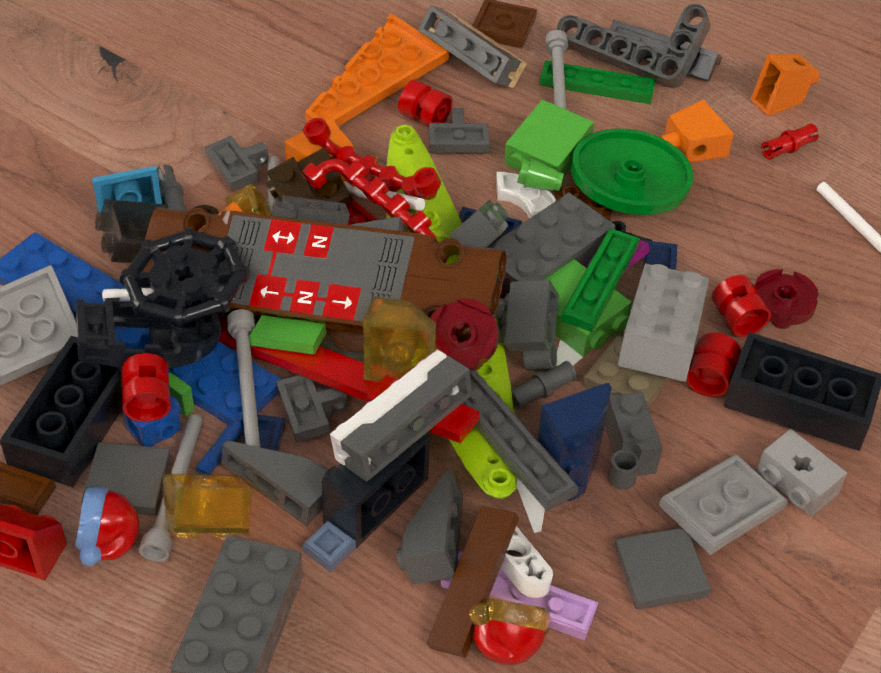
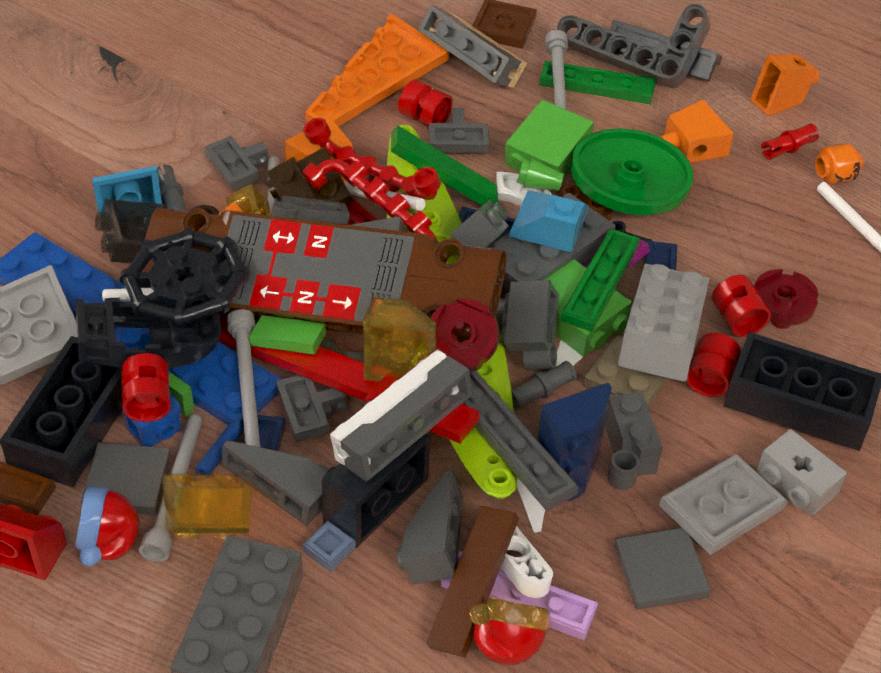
none -> green tile [391,125,498,206]
none -> dark azure slope [509,191,589,253]
none -> orange head [815,143,863,185]

